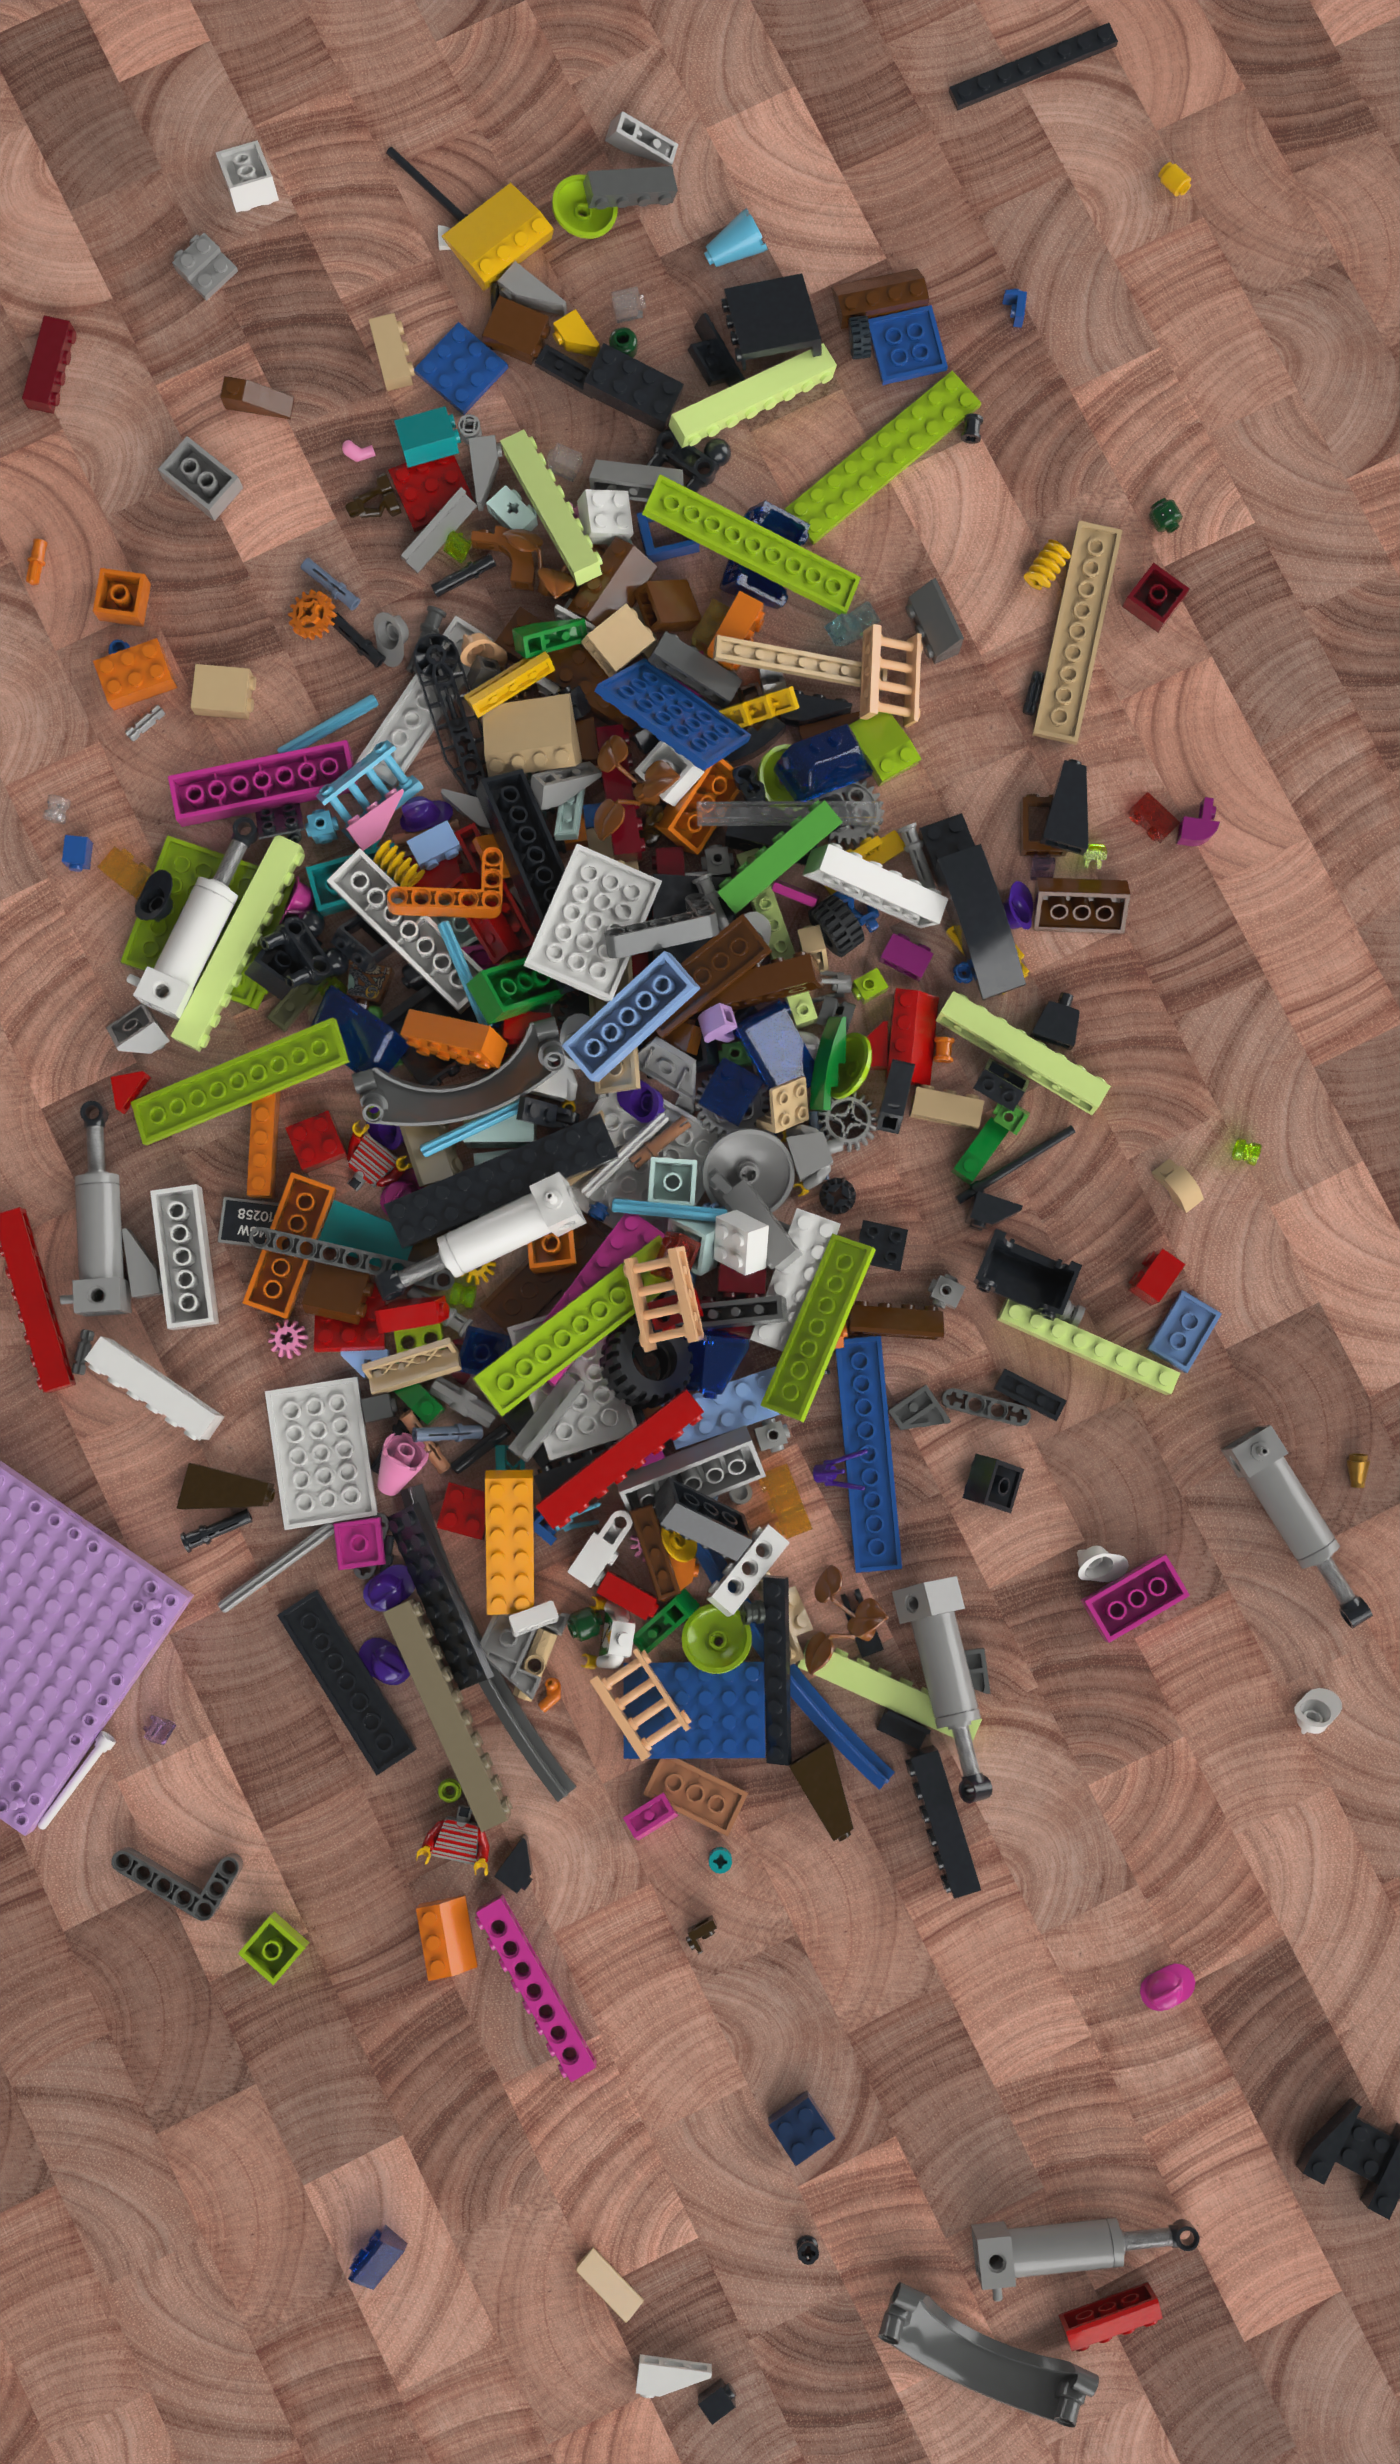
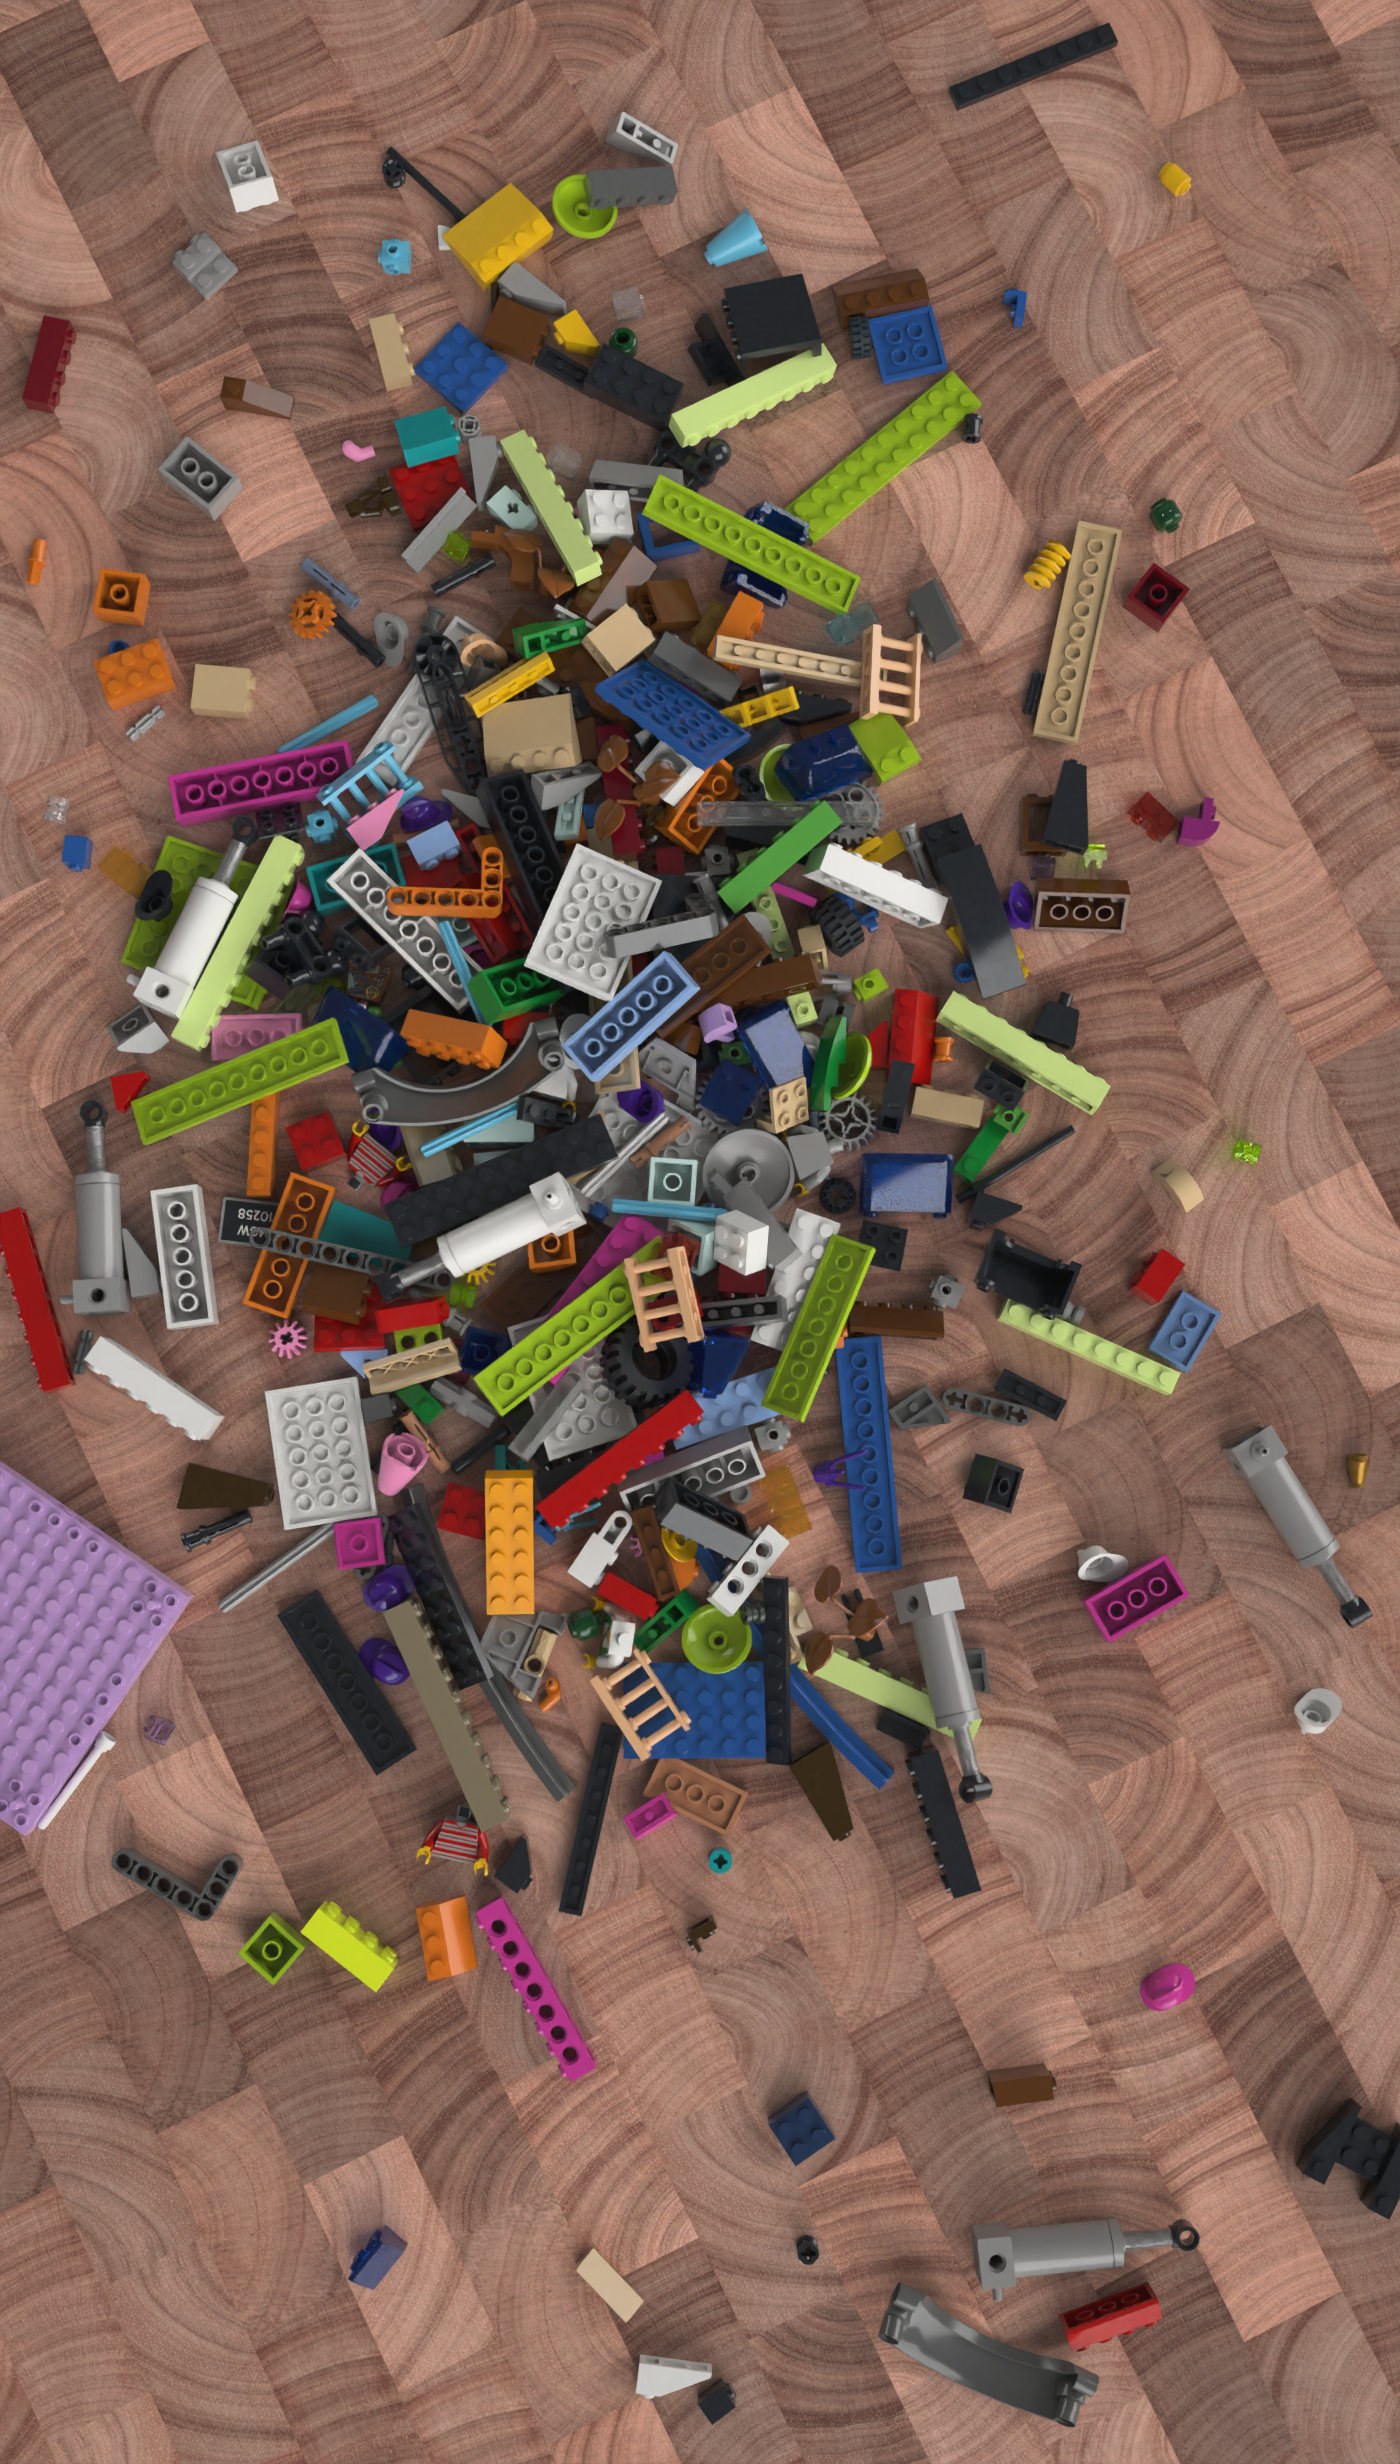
yellow piece [373,840,425,887] -> none
sand blue pin [412,1423,483,1442] -> none
lime plate [438,1778,462,1803] -> none
white slope [509,1601,559,1637] -> none
magenta brick [879,933,934,982] -> none
none -> bright pink tile [211,1013,303,1062]
none -> neon yellow brick [301,1900,400,1992]
none -> medium azure brick [378,239,412,275]
none -> black wheel [382,158,406,188]
none -> black plate [559,1722,623,1917]
none -> clear blue windscreen [858,1153,954,1219]
none -> reddish brown brick [987,2063,1057,2107]

